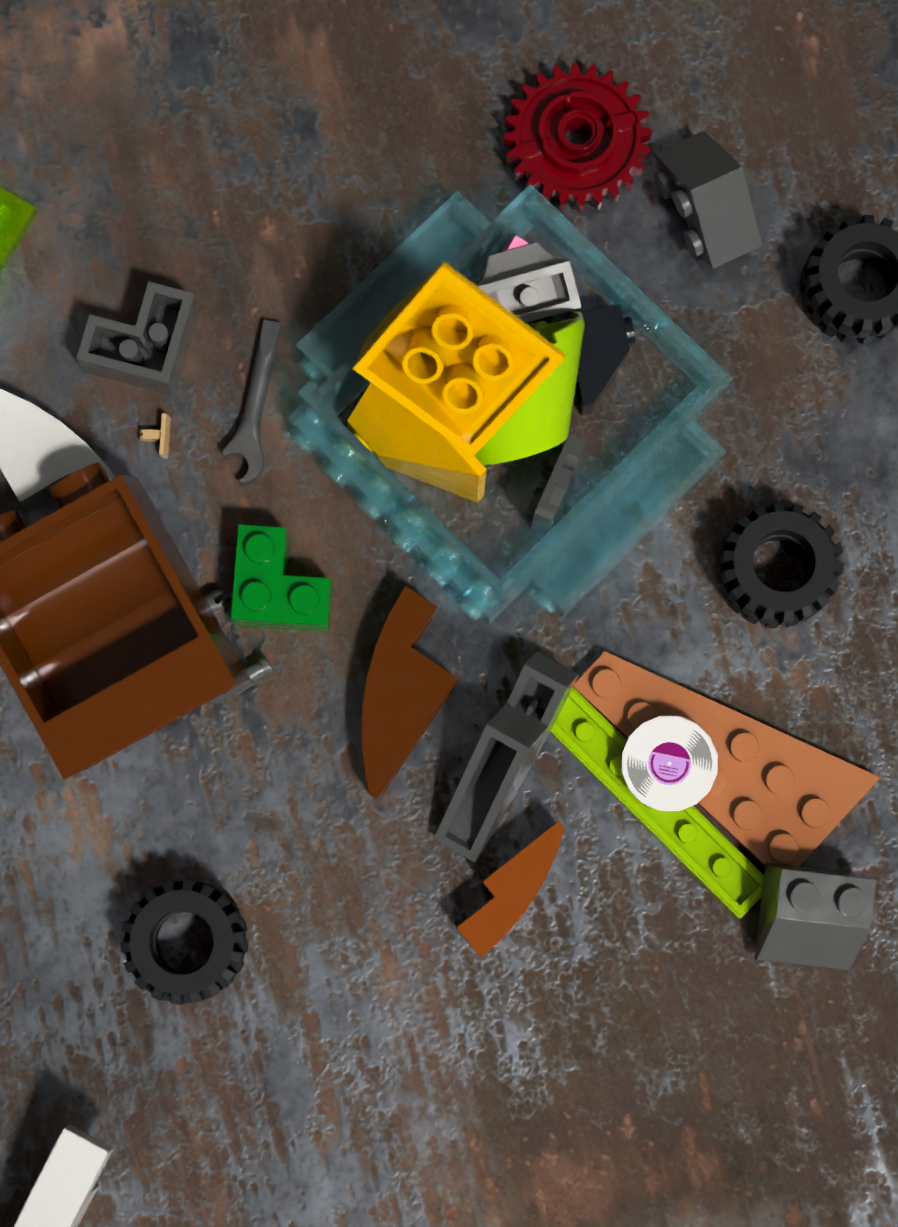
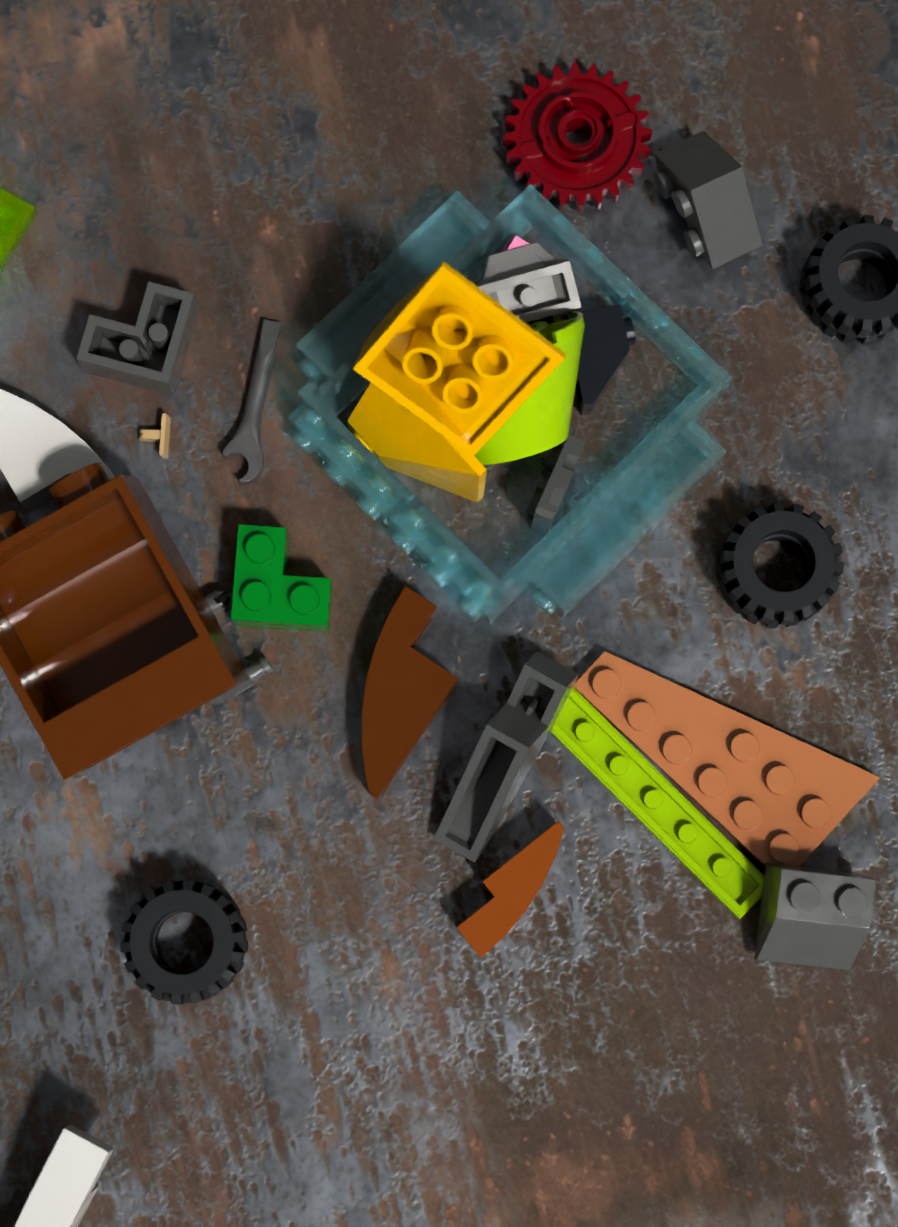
white tile [622,715,718,811] -> none

